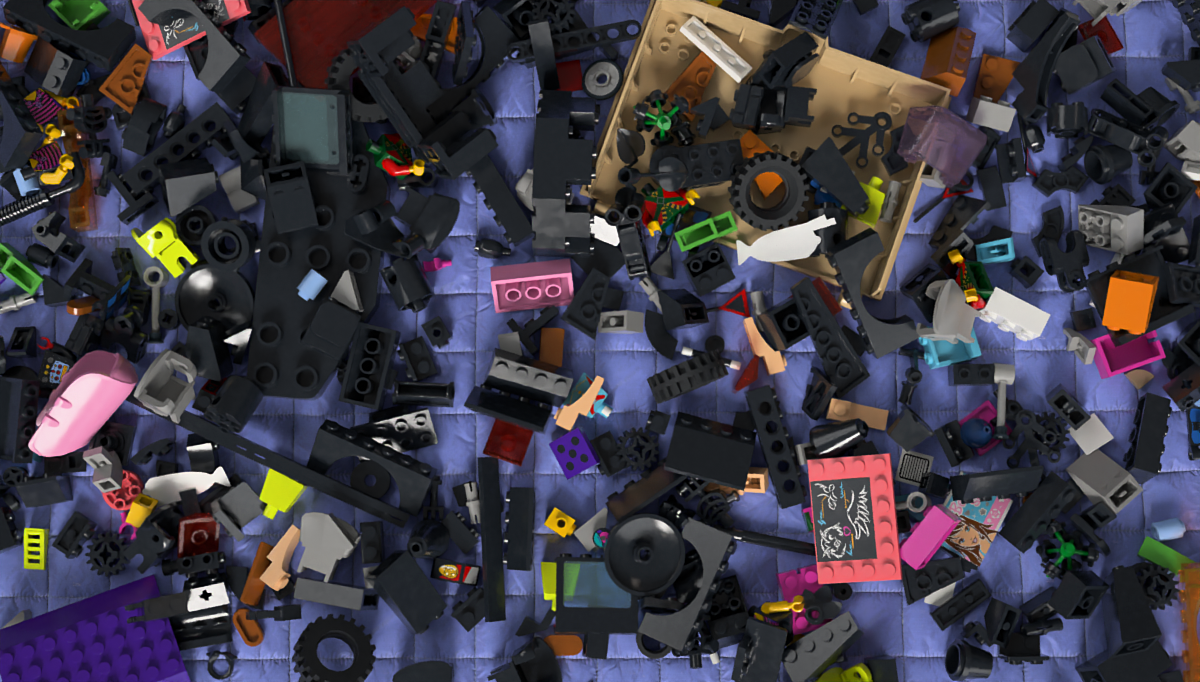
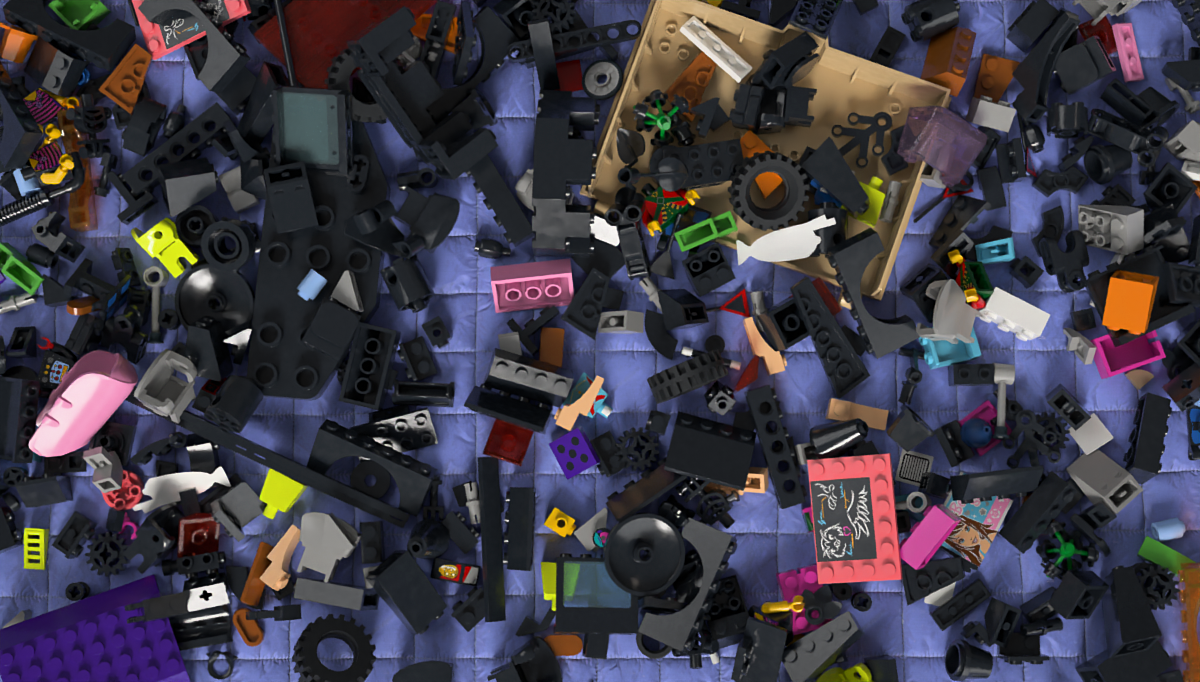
yellow brick [126,493,158,528] -> none
torso [366,133,425,180] -> none
dark pink piece [423,258,452,272] -> none
black axle [713,524,816,556] -> none
black wing [802,366,838,421] -> none
none -> black bush [65,582,90,601]
none -> black tile [105,509,125,532]
none -> black axle [168,432,188,448]
none -> black brick [704,381,736,416]
none -> black bush [851,592,872,612]
none -> bright pink tile [1112,23,1144,82]

